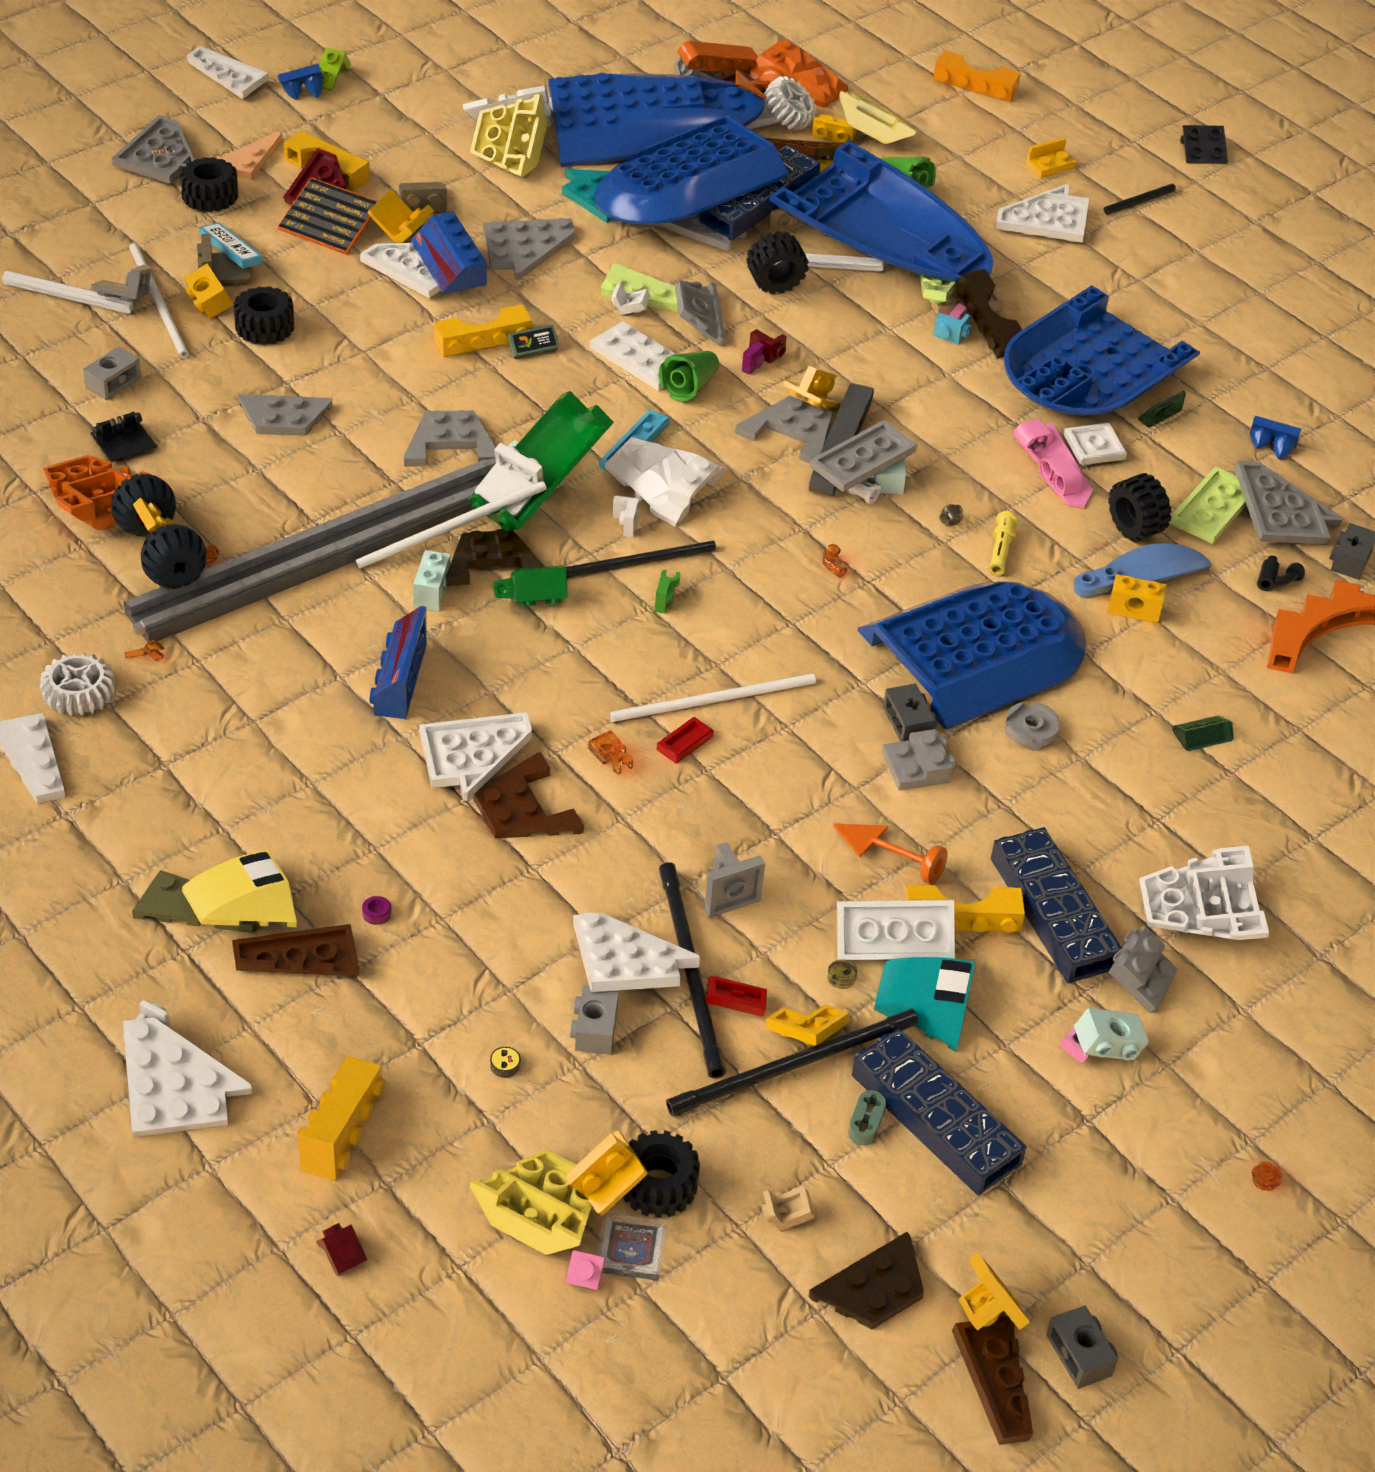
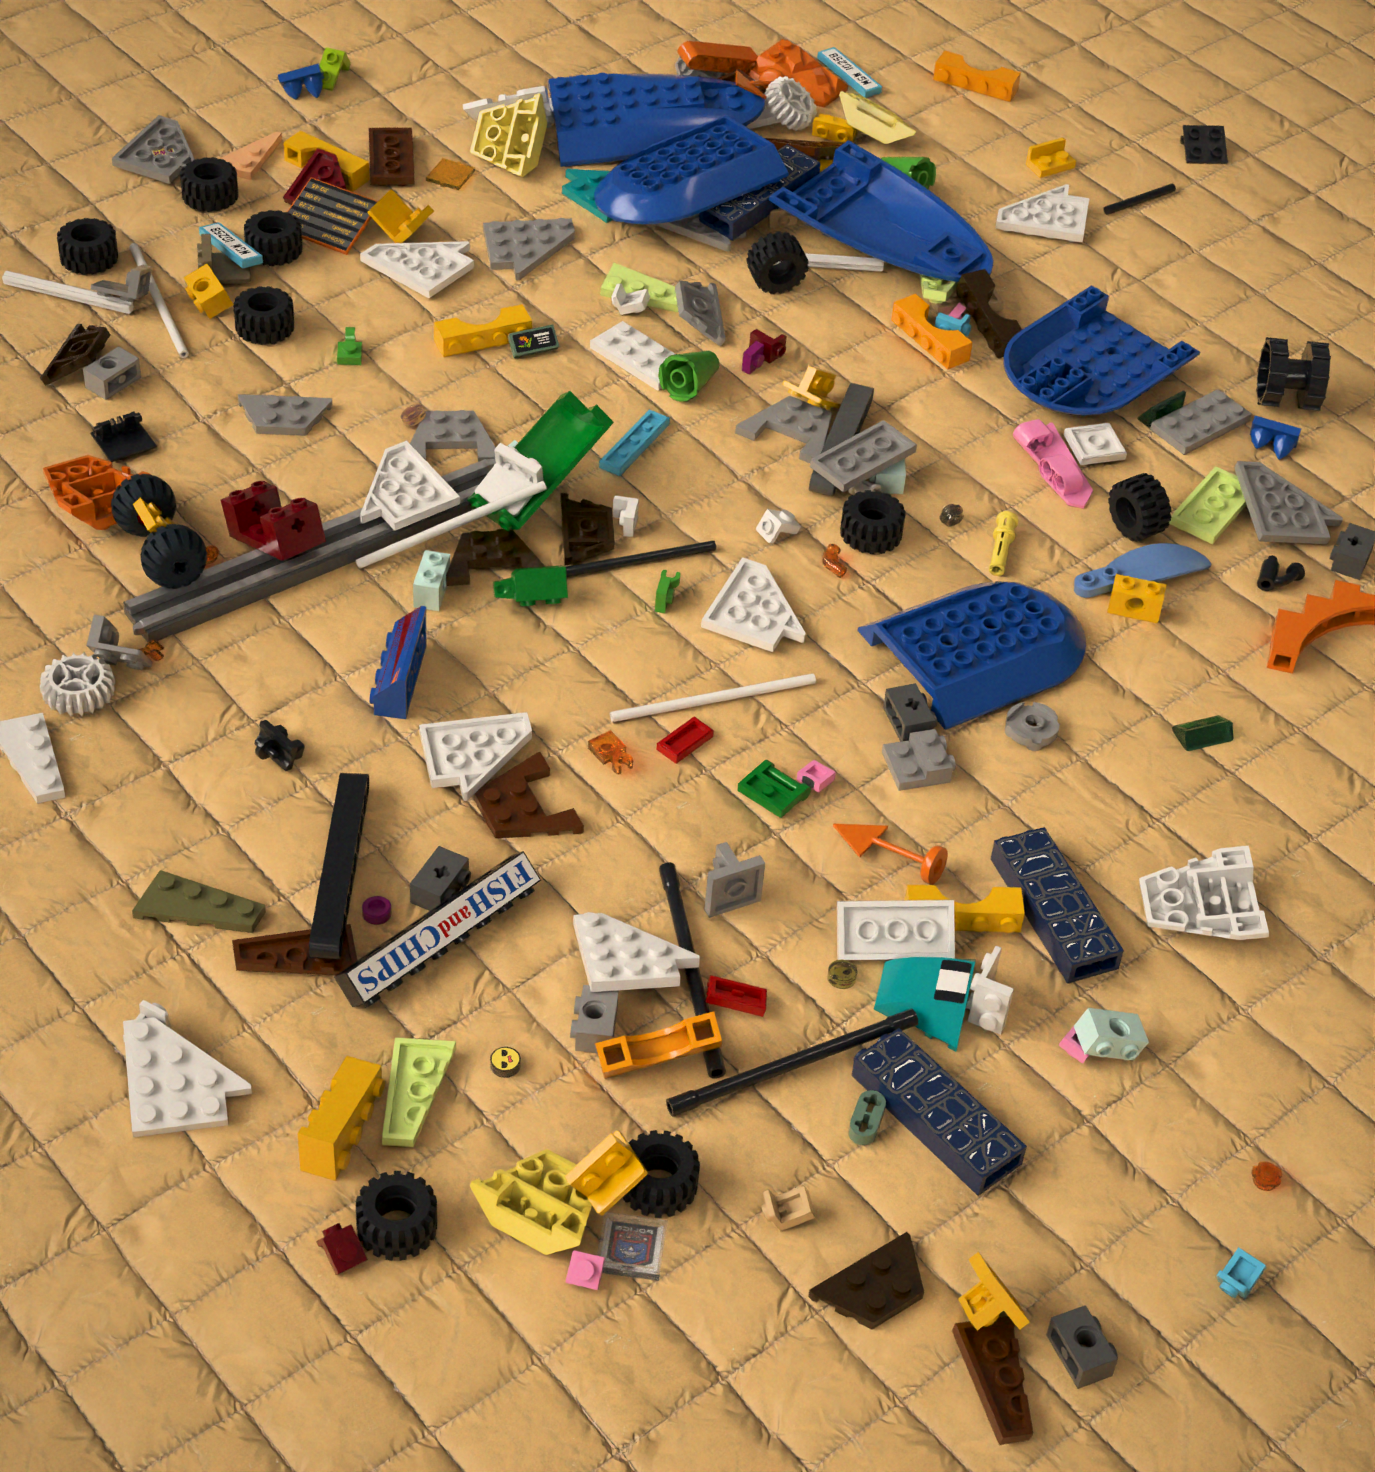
light yellow wedge [182,850,297,927] -> none
white wing [187,46,268,99] -> none
dark tan bracket [399,182,447,213] -> none
blue slope [411,211,487,294] -> none
white wedge [605,437,727,527] -> none
yellow plate [766,1004,850,1046] -> none
light grey plate [1108,926,1178,1012] -> none
none -> dark brown wing [40,324,111,385]
none -> black tyre [57,218,118,275]
none -> light grey bracket [86,615,152,670]
none -> dark red plate [220,481,326,561]
none -> black tyre [244,210,303,266]
none -> black hips [254,720,305,771]
none -> black beam [309,773,369,960]
none -> brick [334,851,541,1008]
none -> bright green plate [337,327,362,365]
none -> black tyre [355,1171,437,1261]
none -> white wing [360,441,460,531]
none -> reddish brown plate [369,128,415,186]
none -> yellowish green wing [382,1038,456,1147]
none -> tile [401,404,426,427]
none -> dark grey brick [410,846,471,911]
none -> clear yellow piece [426,158,475,191]
none -> dark brown wing [560,493,615,565]
none -> light orange arch [595,1011,722,1079]
none -> white wing [701,557,806,652]
none -> green plate [737,760,811,818]
none -> white bracket [756,509,801,543]
none -> bright pink plate [797,760,836,793]
none -> tile [817,47,882,98]
none -> black tyre [840,490,906,554]
none -> light orange arch [891,294,973,369]
none -> white bracket [966,946,1014,1035]
none -> light grey plate [1150,389,1252,455]
none -> medium azure bracket [1216,1247,1266,1299]
none -> black piece [1256,337,1331,411]

